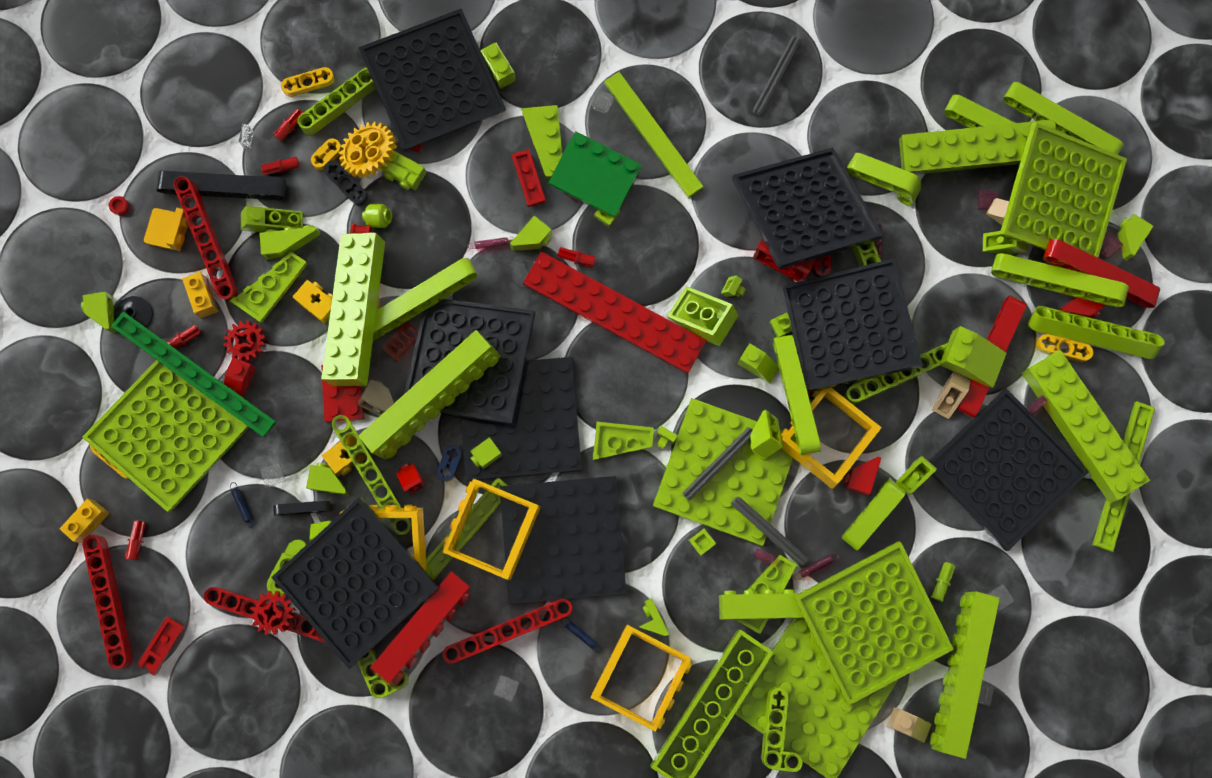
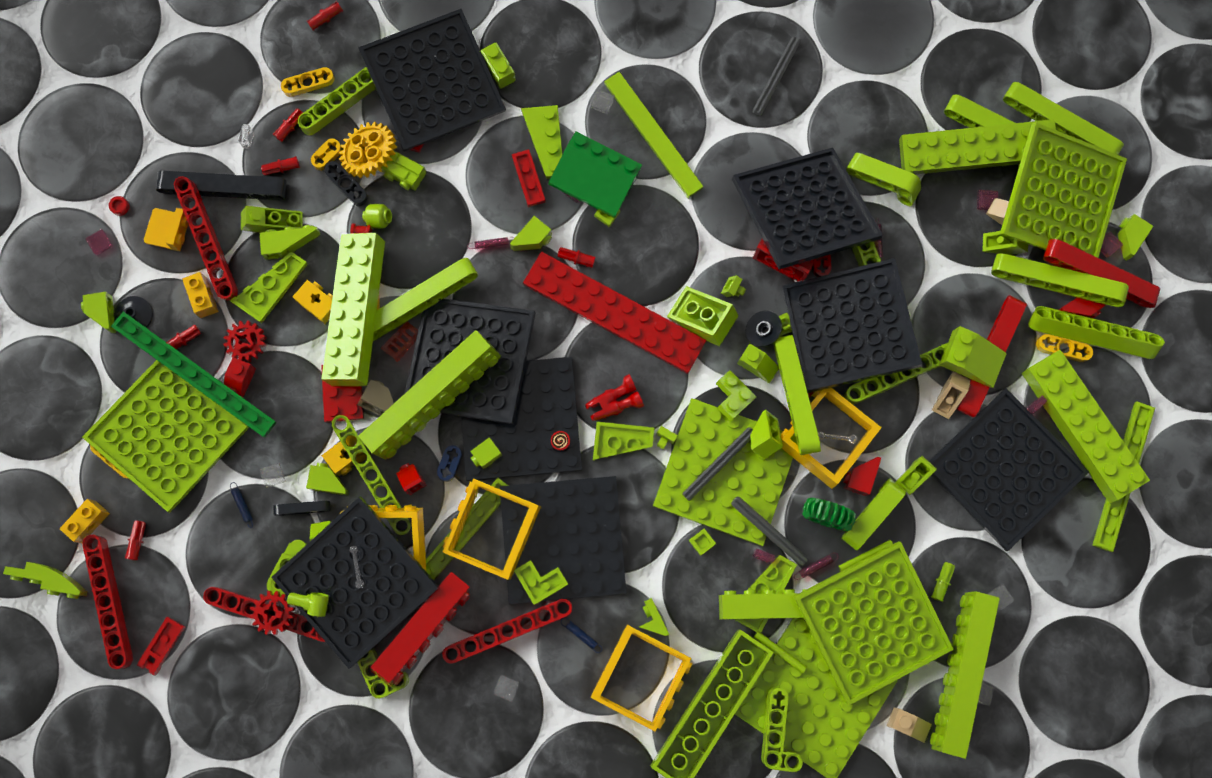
none -> lime slope [3,562,88,599]
none -> clear pink tile [85,229,113,256]
none -> lime pin [287,592,329,617]
none -> red pin [307,1,343,31]
none -> clear hinge [350,546,364,588]
none -> lime plate [514,560,568,605]
none -> tile [551,431,570,451]
none -> red piece [585,374,645,421]
none -> lime plate [716,370,756,422]
none -> black dish [745,310,782,347]
none -> lime bar [754,631,807,673]
none -> green gear [802,498,856,531]
none -> clear hinge [818,431,857,443]
none -> lime bar [838,540,893,571]

